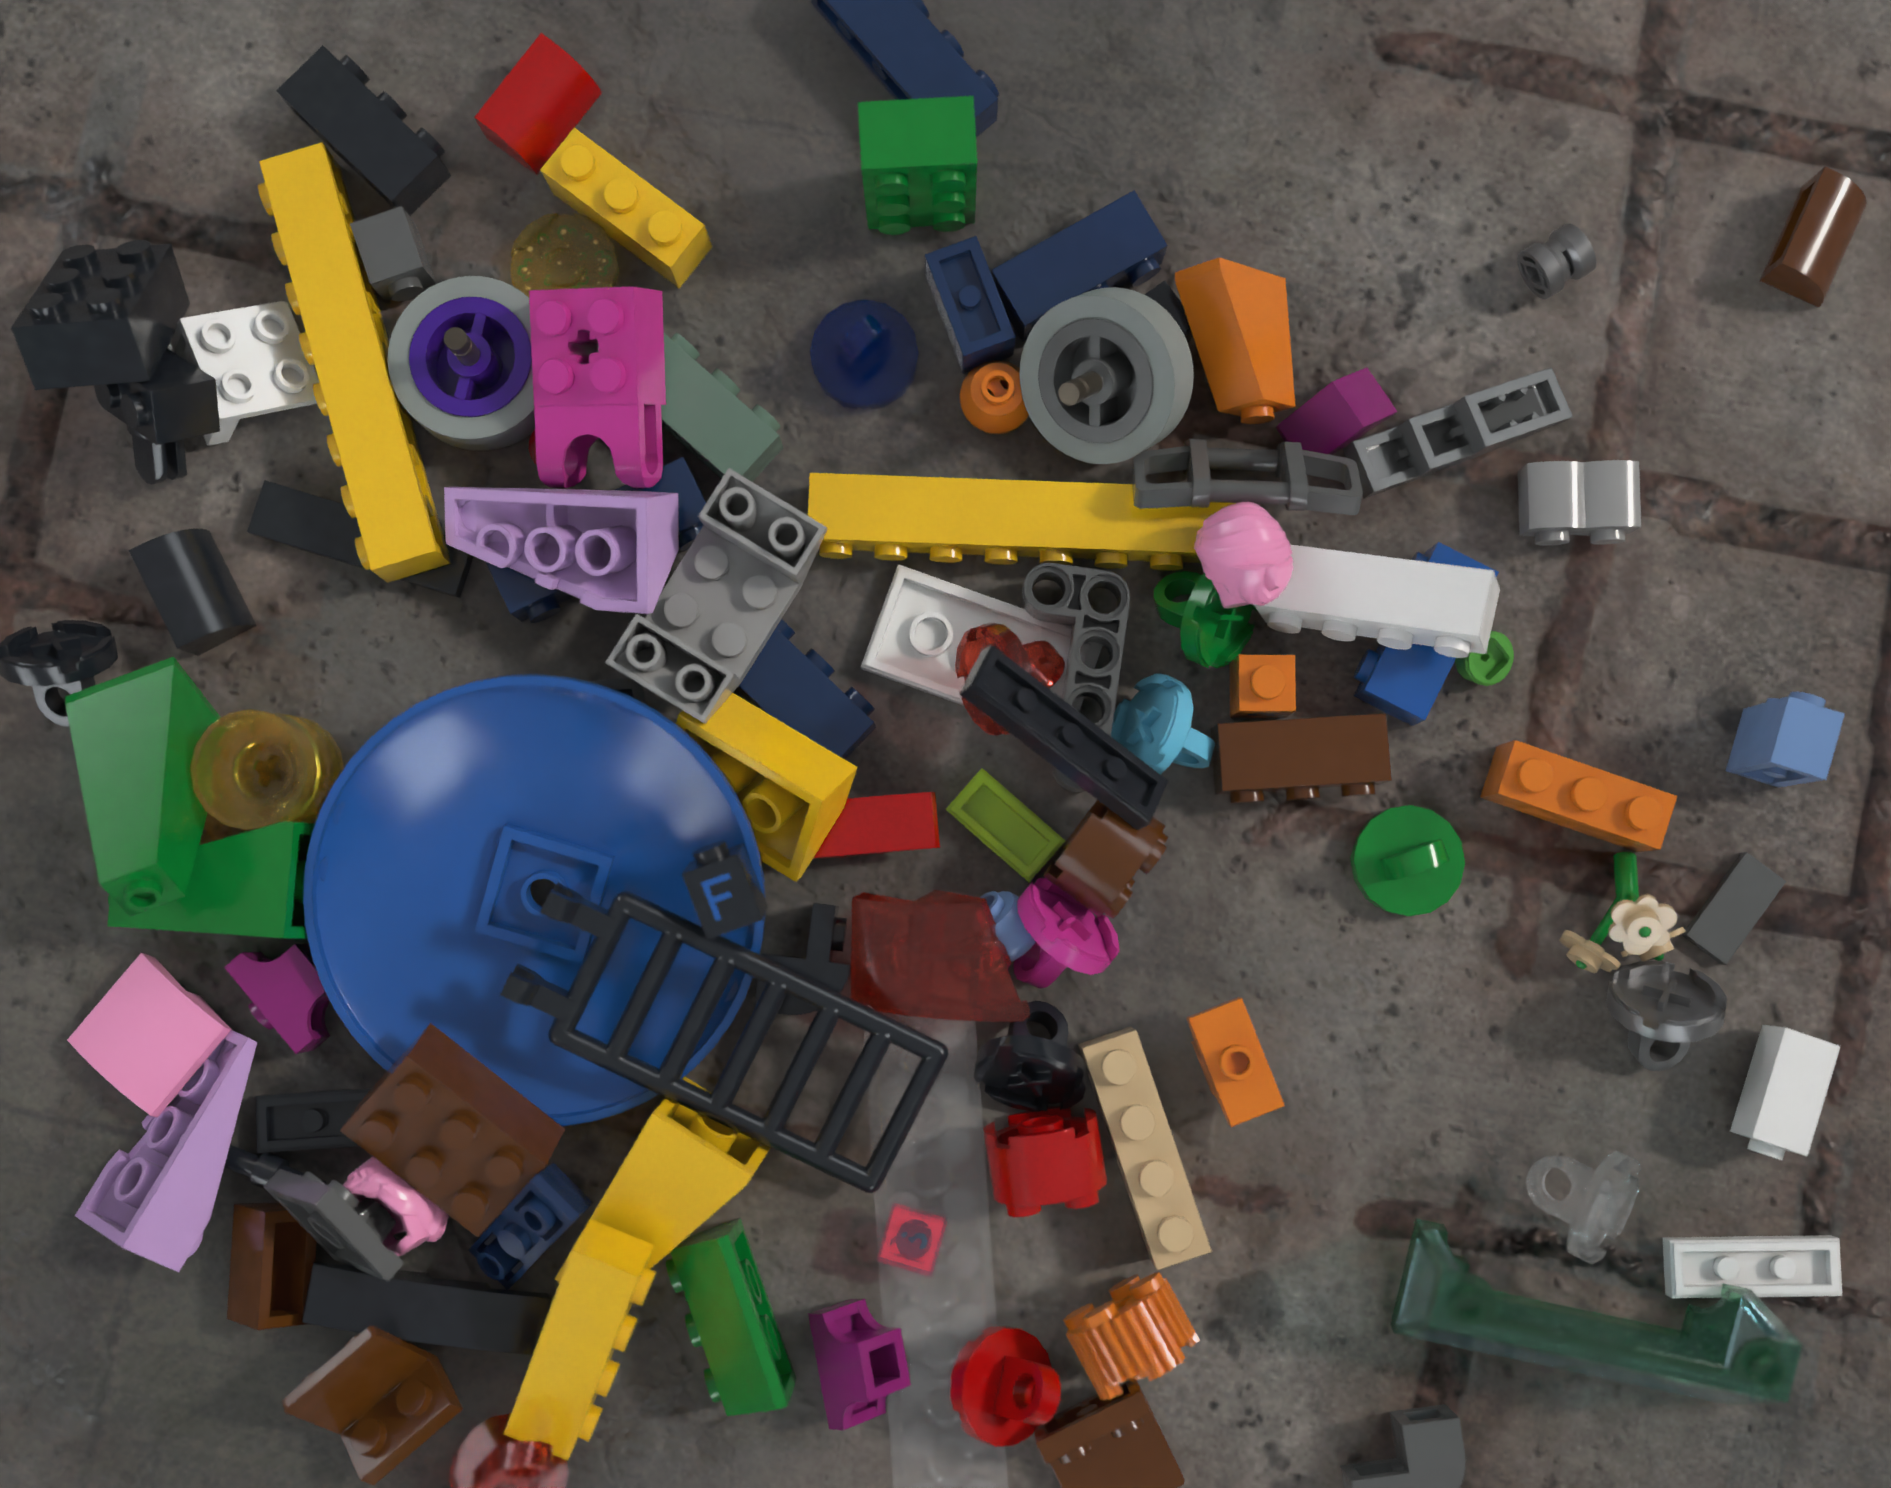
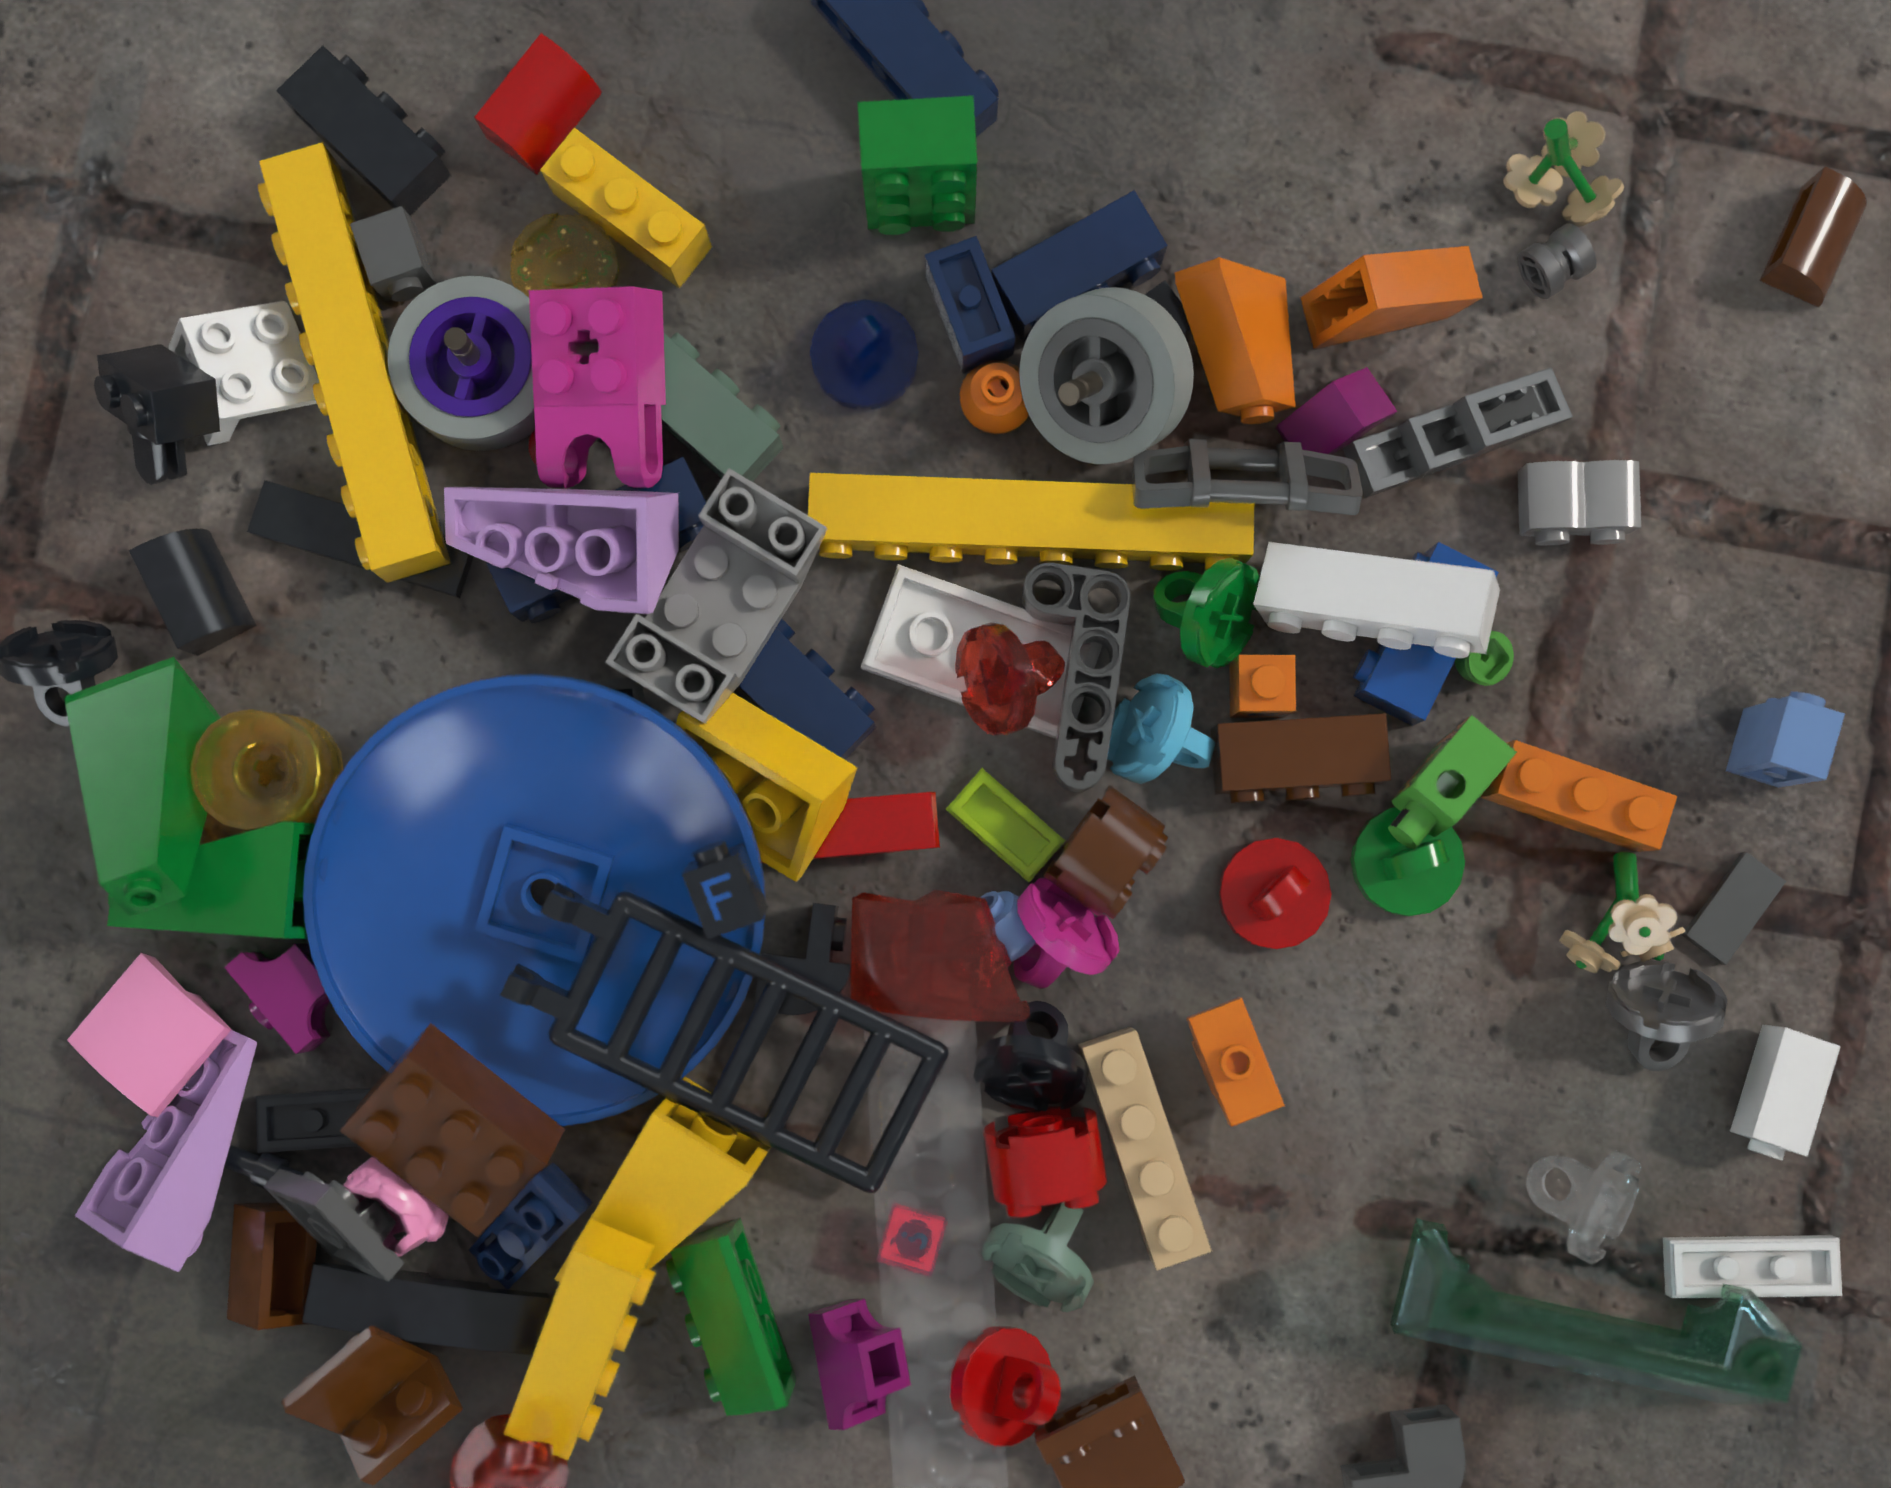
black brick [11,240,190,390] -> none
black tile [959,644,1168,830] -> none
orange brick [1063,1272,1200,1400] -> none
bright pink hair [1194,502,1293,609] -> none
none -> sand green tile [981,1202,1094,1312]
none -> red tile [1219,838,1332,949]
none -> orange slope [1300,246,1483,349]
none -> bright green torso [1388,715,1517,849]
none -> tan plant [1503,111,1624,226]

